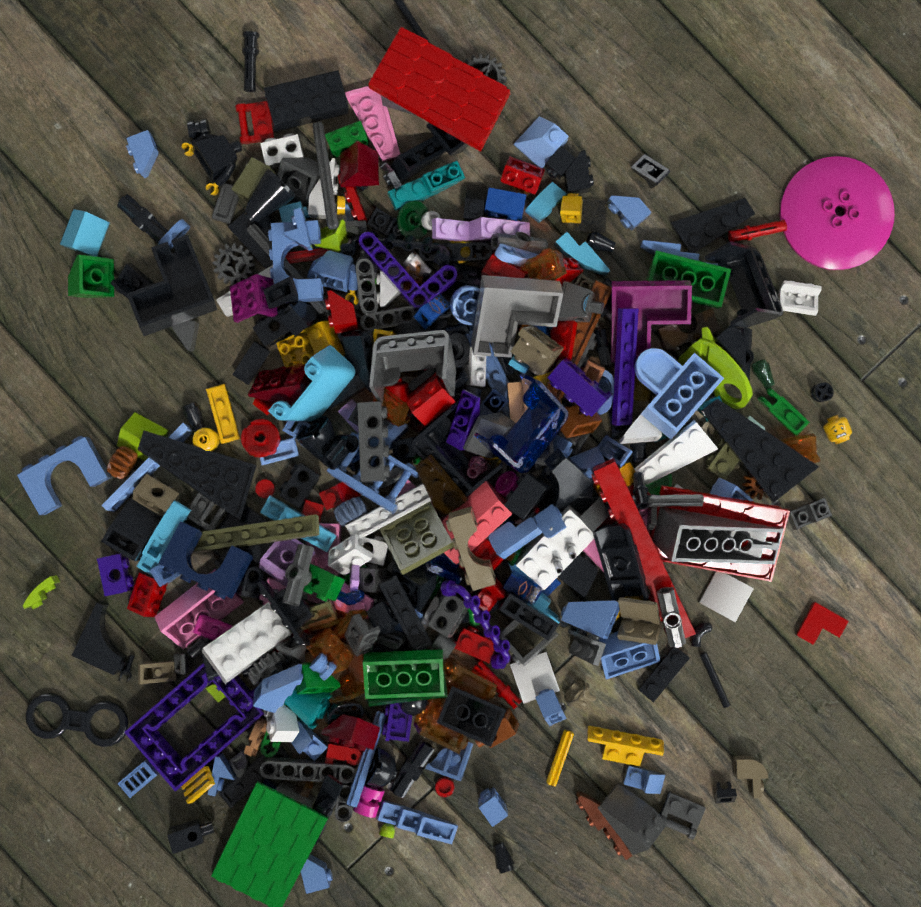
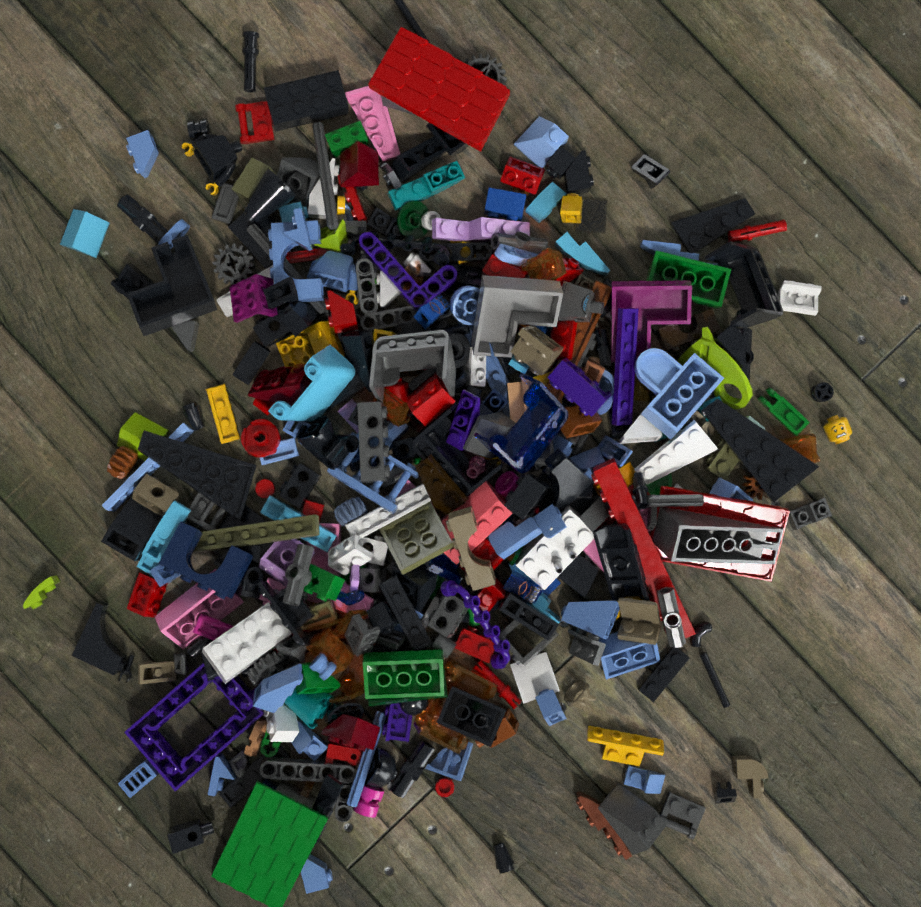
medium blue arch [17,436,112,515] -> none
black bar [25,693,128,747] -> none
green slope [68,255,114,298] -> none
dark purple brick [97,553,134,596] -> none
yellow tile [181,766,215,804] -> none
yellow head [192,428,220,452] -> none
lime tile [206,684,226,703] -> none
white brick [260,133,304,169] -> none
red slope [319,482,361,511] -> none
medium blue slope [376,800,458,844] -> none
lime hinge [379,823,395,838] -> none
black slope [463,184,486,222] -> none
medium blue brick [478,787,508,827] -> none
yellow axle [546,730,574,786] -> none
black cone [586,231,616,253] -> none
medium blue slope [607,196,651,231] -> none
black bush [630,442,647,463] -> none
white slope [699,571,754,622] -> none
clear green cone [751,359,775,389] -> none
dark pink dish [780,156,895,270] -> none
red tile [795,602,849,645] -> none

